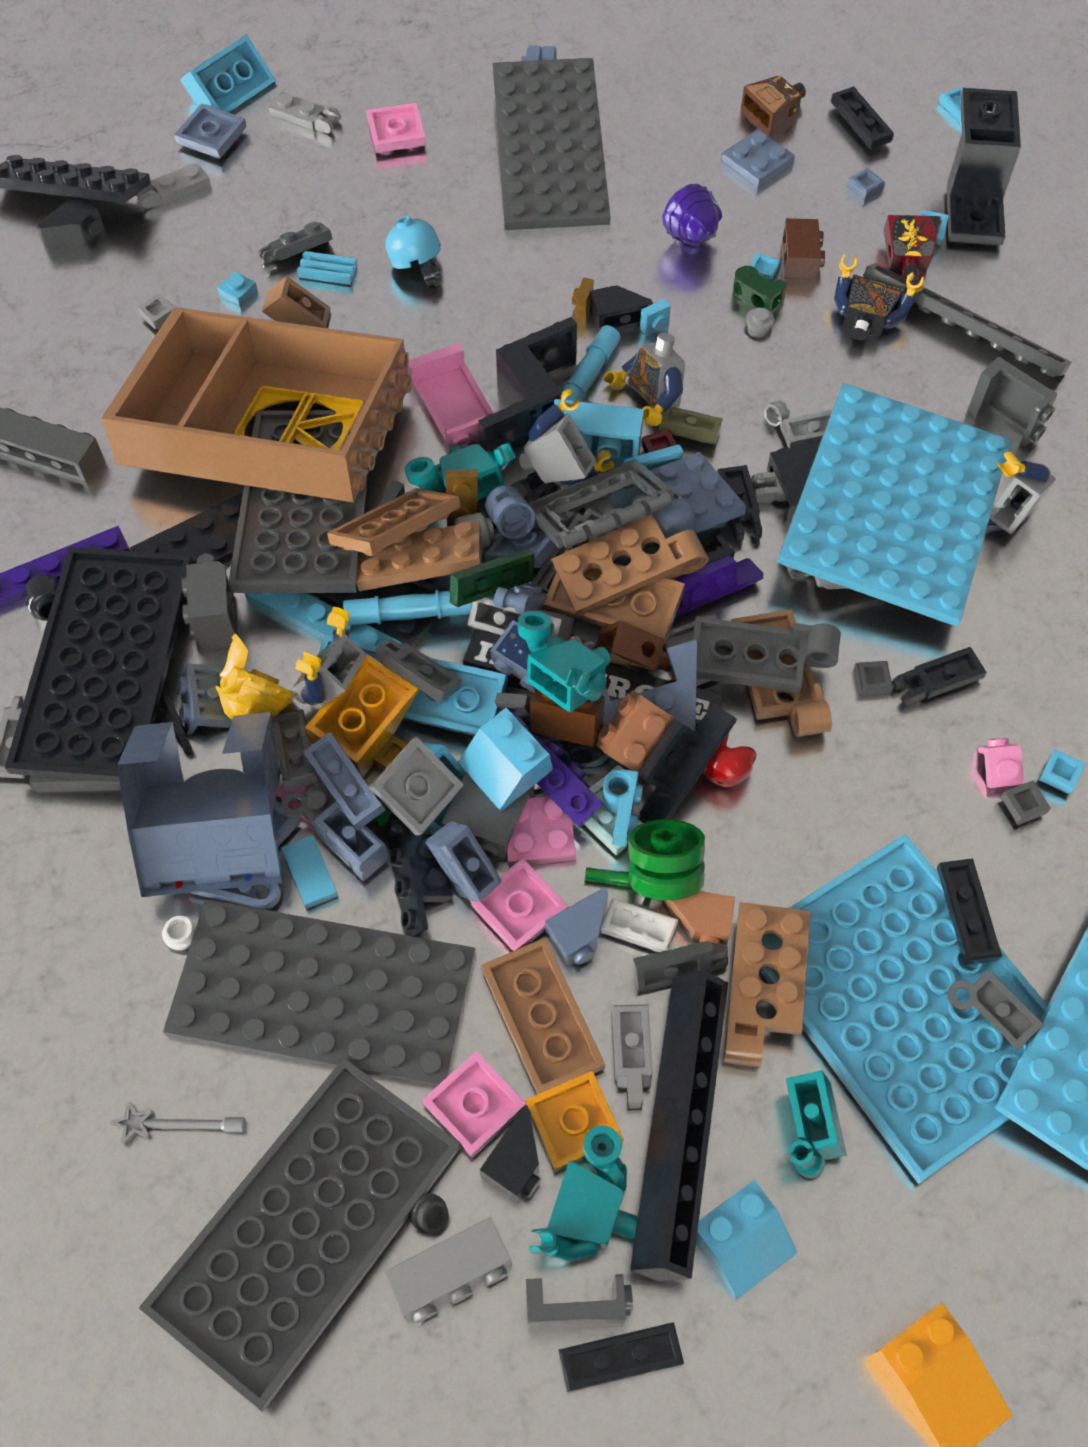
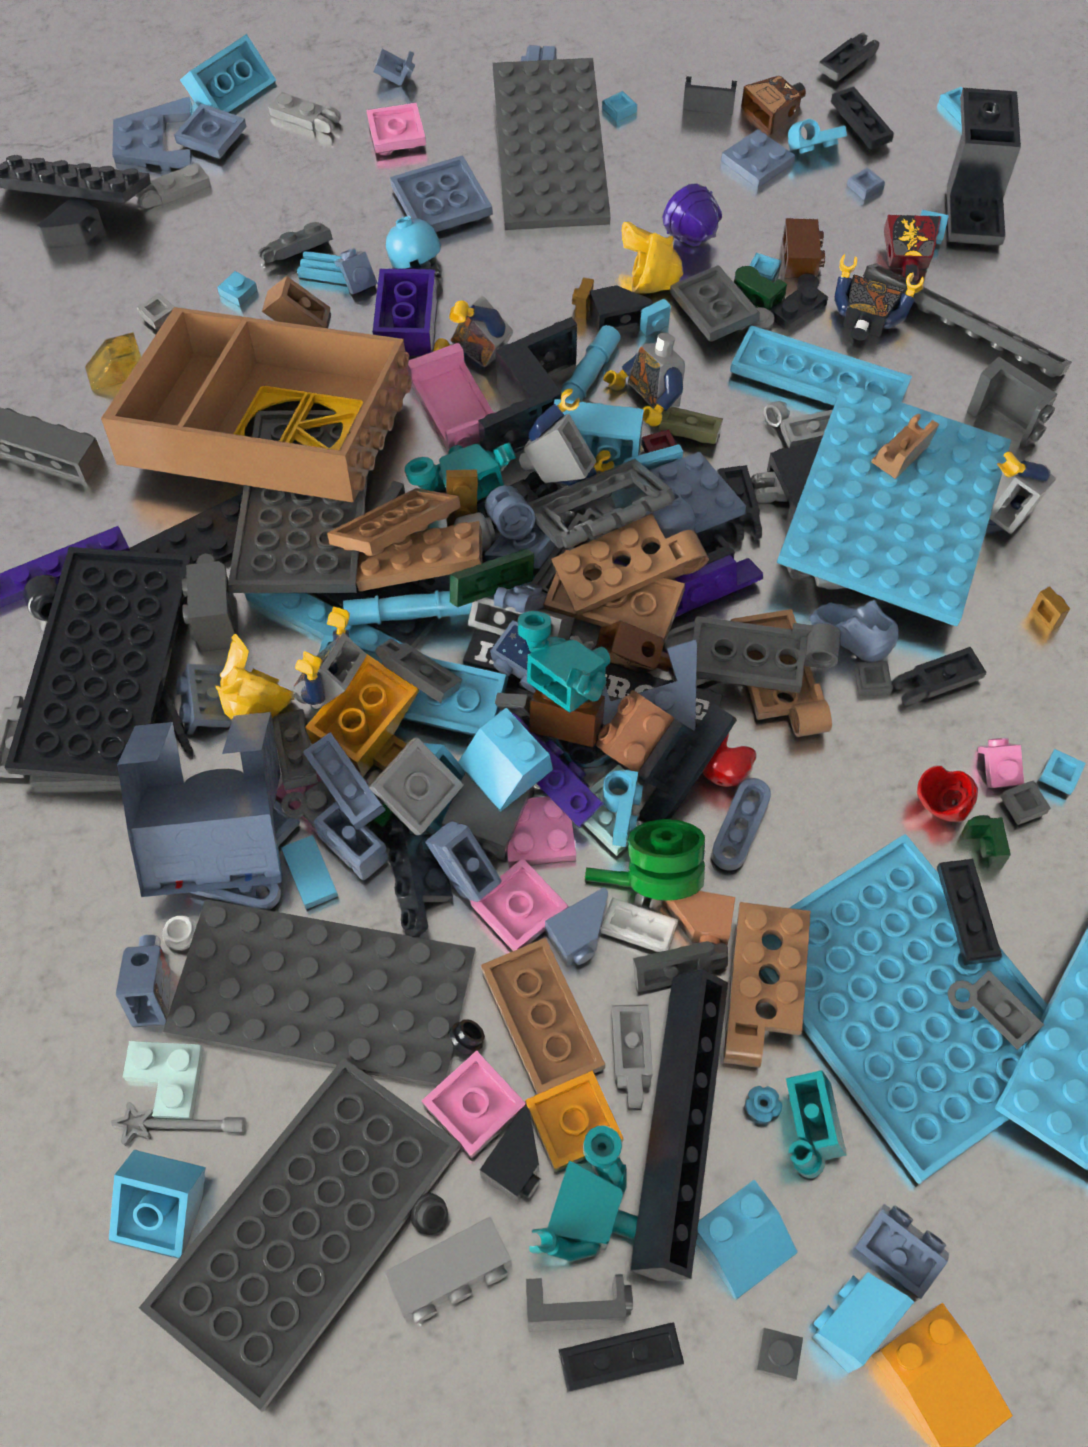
none -> clear yellow slope [85,332,142,391]
none -> medium azure slope [109,1150,206,1258]
none -> sand blue wing [112,97,192,171]
none -> sand blue torso [116,935,171,1027]
none -> light aqua plate [122,1041,204,1119]
none -> sand blue bracket [334,248,378,294]
none -> dark purple brick [372,268,437,356]
none -> sand blue bracket [373,49,415,86]
none -> sand blue plate [390,155,493,232]
none -> torso [433,296,513,366]
none -> black plate [449,1019,485,1054]
none -> medium azure tile [602,91,638,122]
none -> yellow head [622,221,684,295]
none -> dark grey plate [670,265,760,342]
none -> black hinge [683,76,737,115]
none -> sand blue plate [712,778,771,870]
none -> medium azure plate [730,325,912,406]
none -> medium azure plate [745,1086,782,1123]
none -> dark grey plate [755,1328,803,1381]
none -> black hinge [770,274,828,332]
none -> medium azure plate [788,119,847,154]
none -> sand blue piece [809,600,899,662]
none -> medium azure slope [811,1272,914,1373]
none -> black hinge [818,32,880,81]
none -> sand blue bracket [855,1204,949,1299]
none -> medium nougat hinge [871,413,939,479]
none -> red helmet [917,766,978,822]
none -> dark green bracket [962,815,1011,869]
none -> pearl gold plate [1031,586,1071,631]

